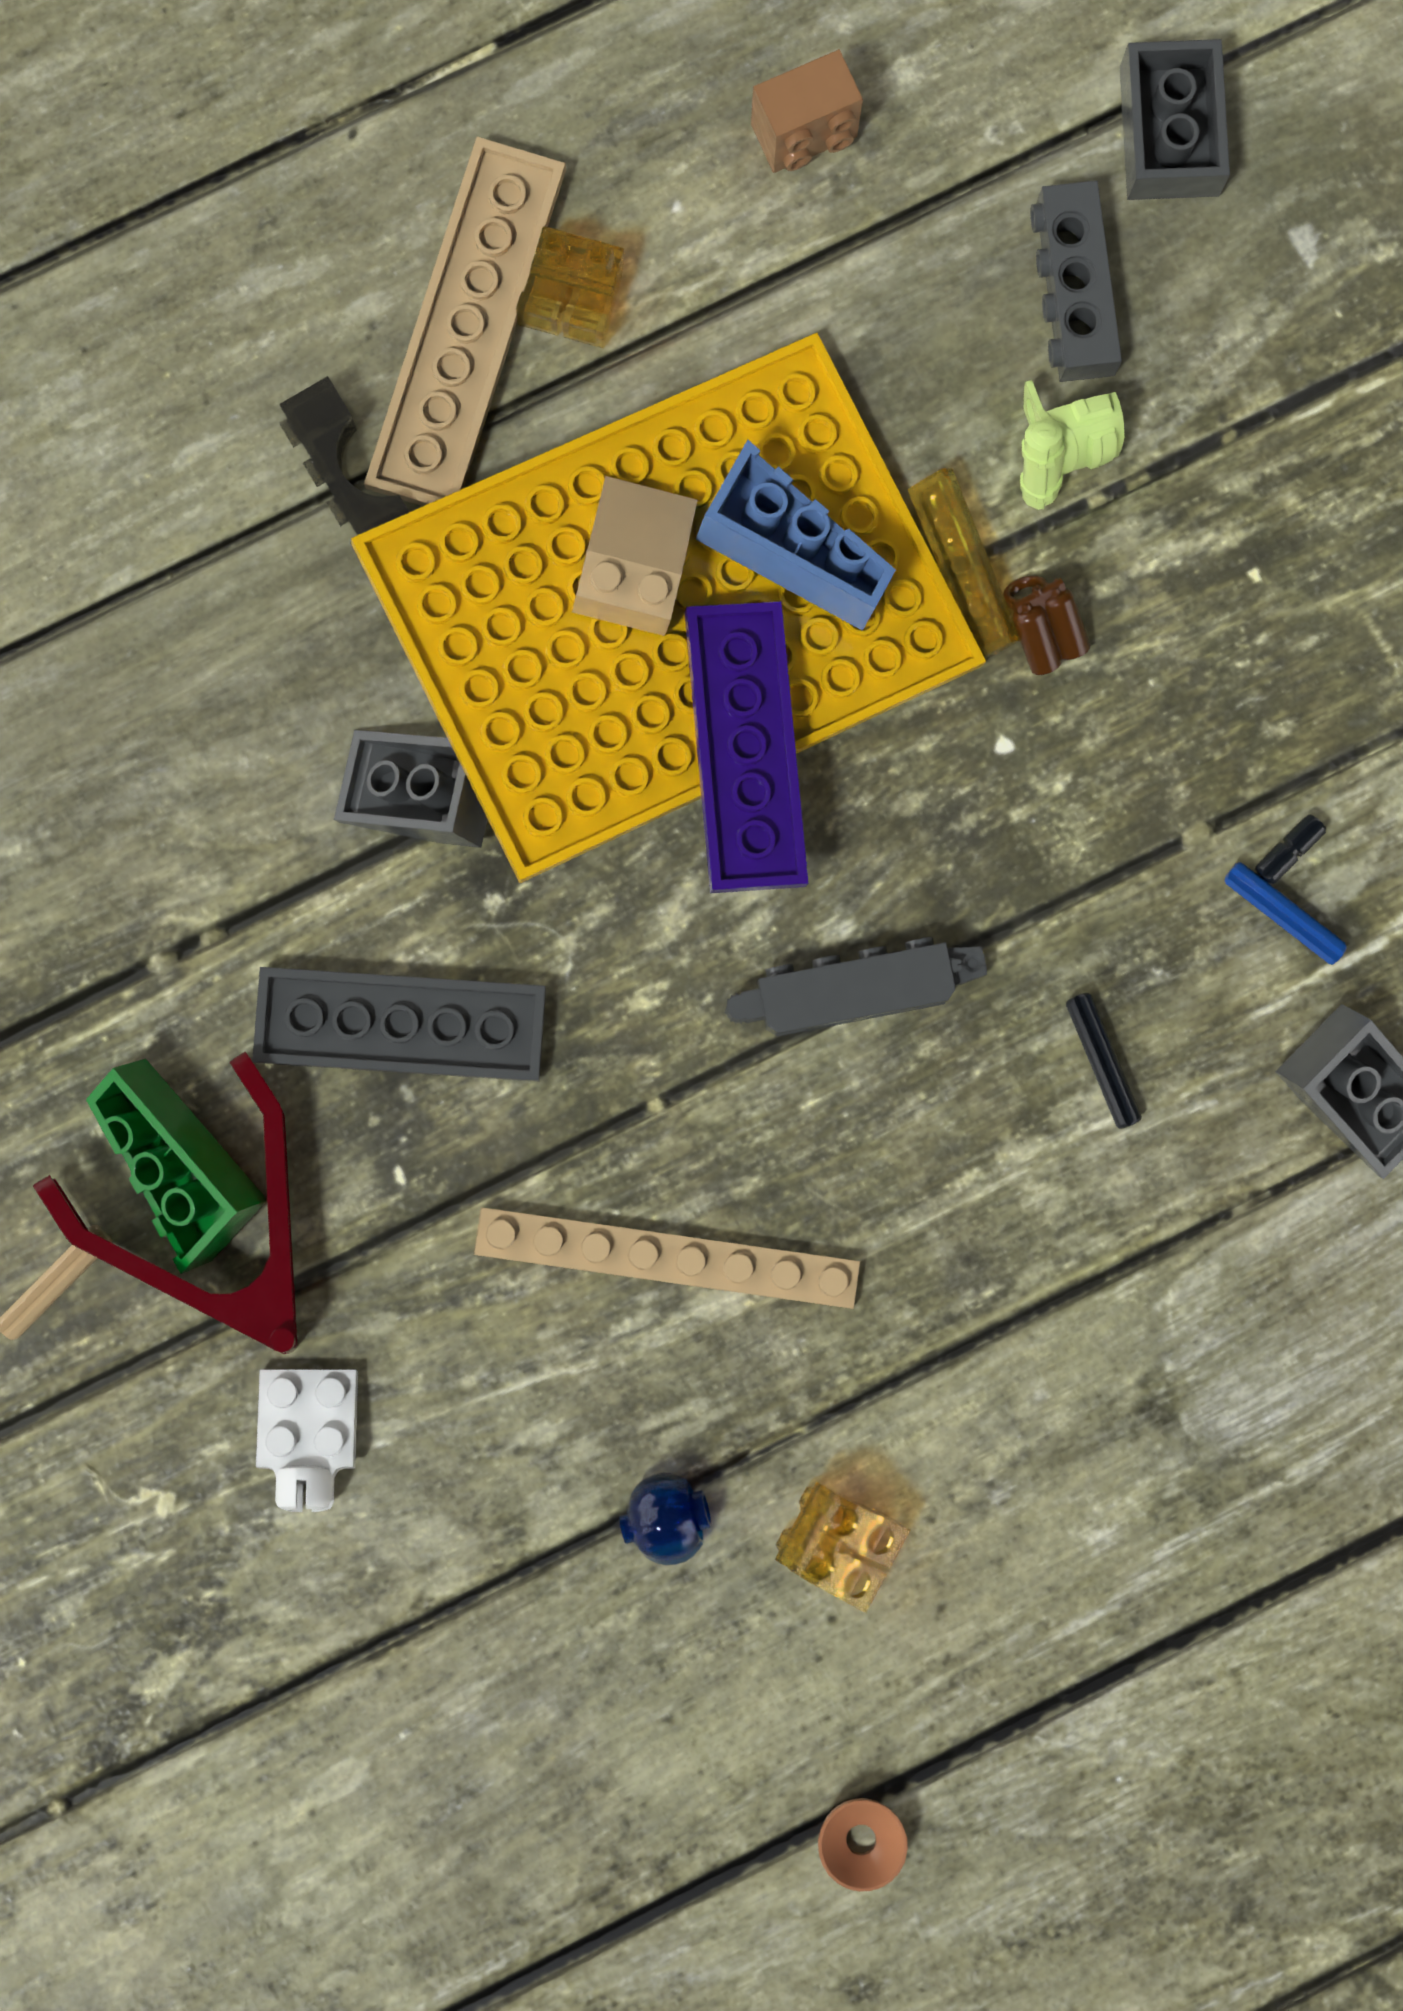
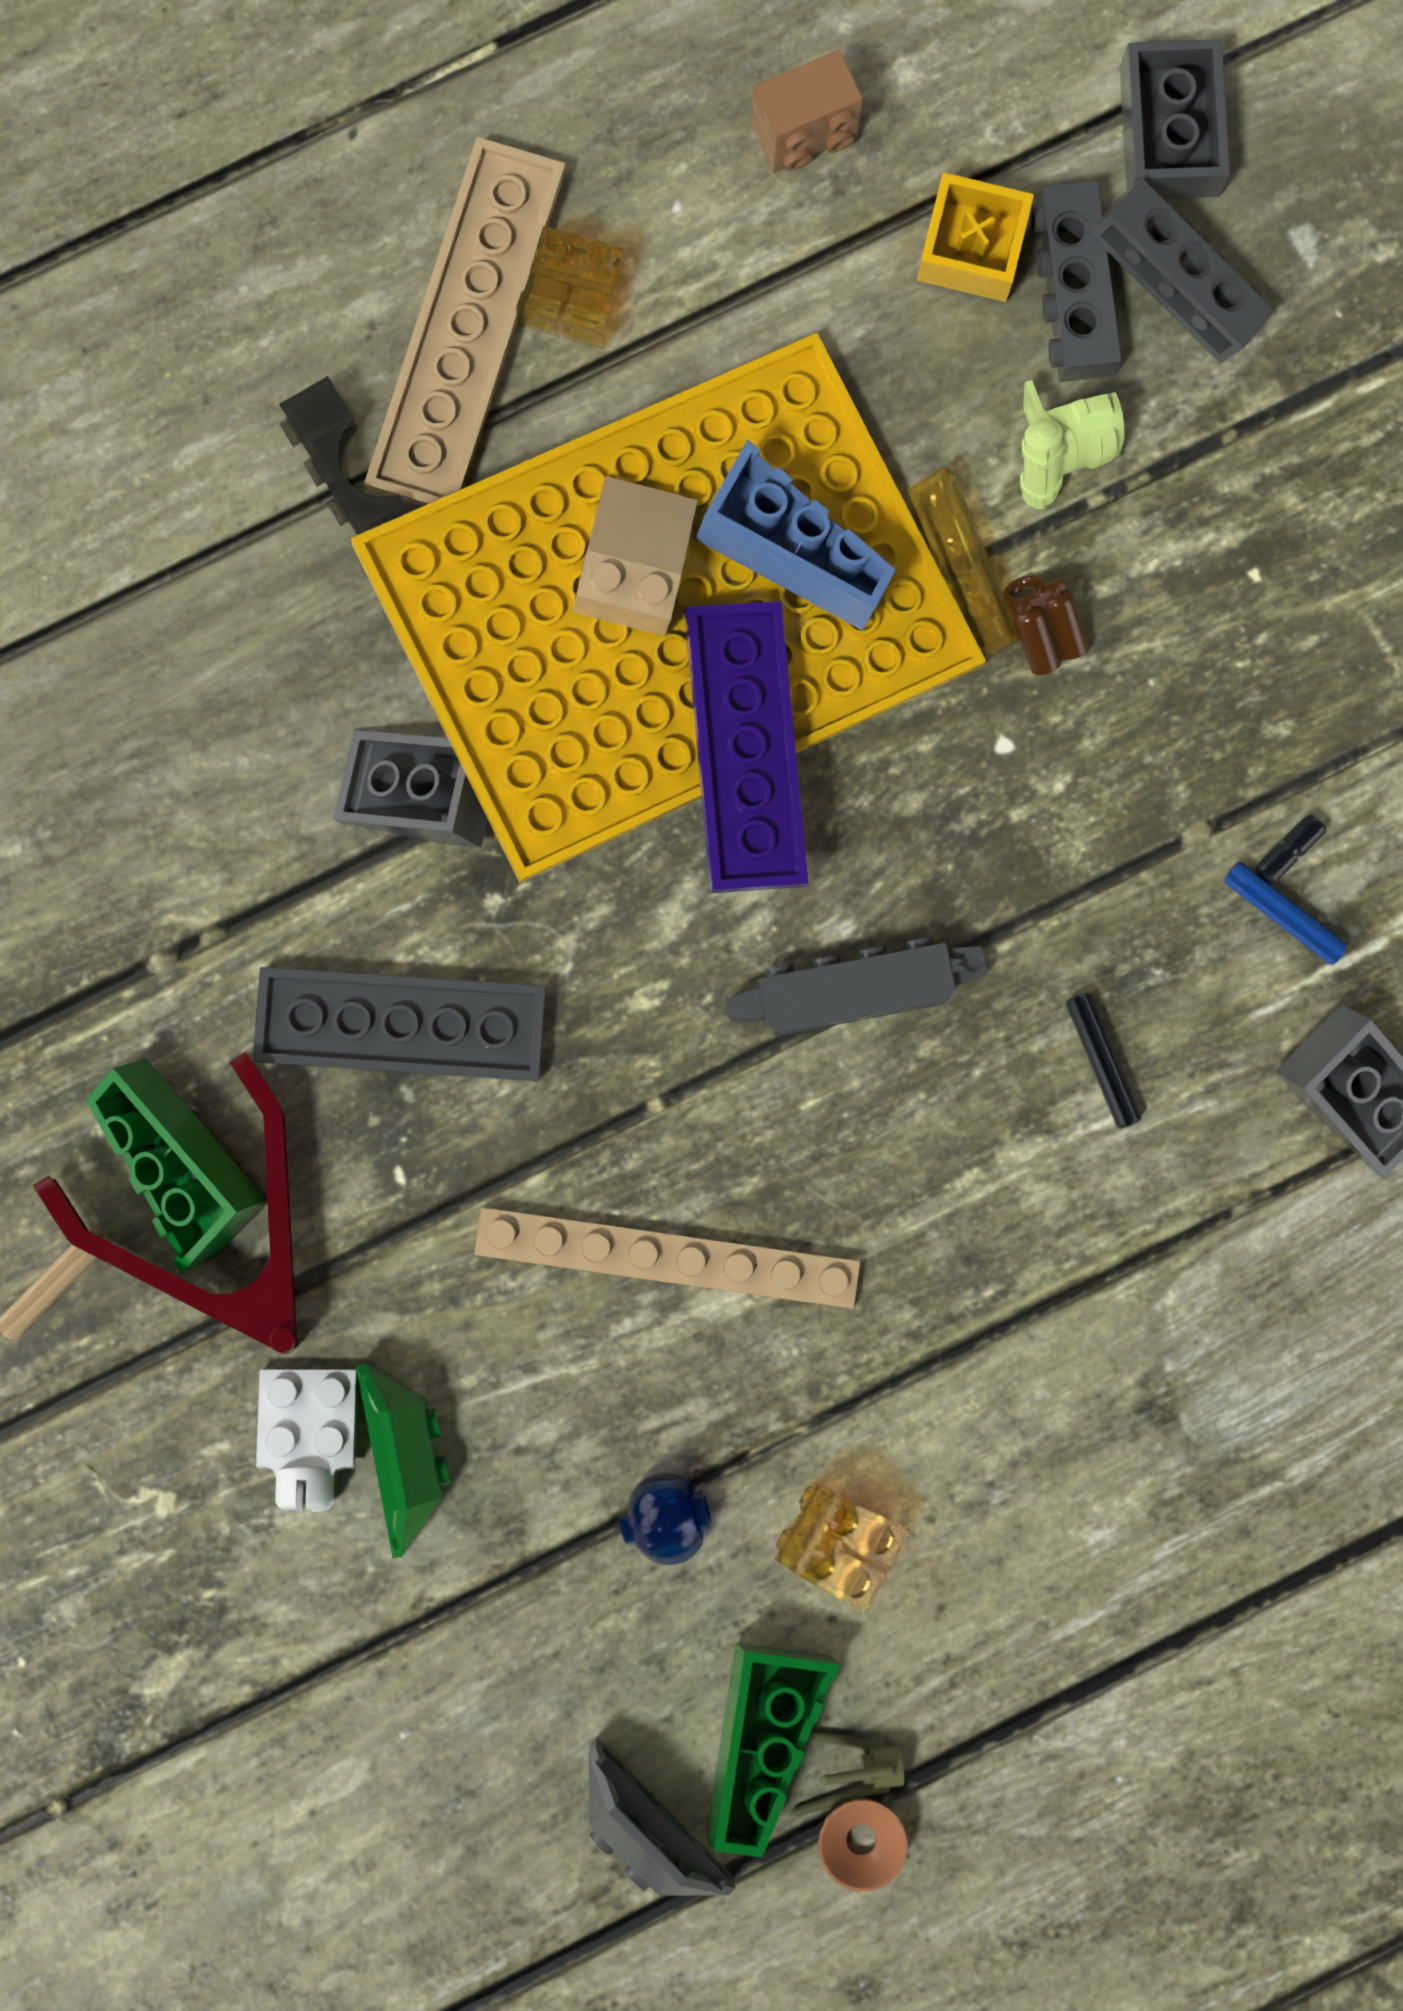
none -> green wedge [356,1362,451,1559]
none -> dark grey wedge [589,1738,735,1896]
none -> green wedge [706,1642,840,1857]
none -> olive plant [793,1730,904,1816]
none -> yellow brick [916,172,1034,302]
none -> dark grey brick [1089,178,1274,364]

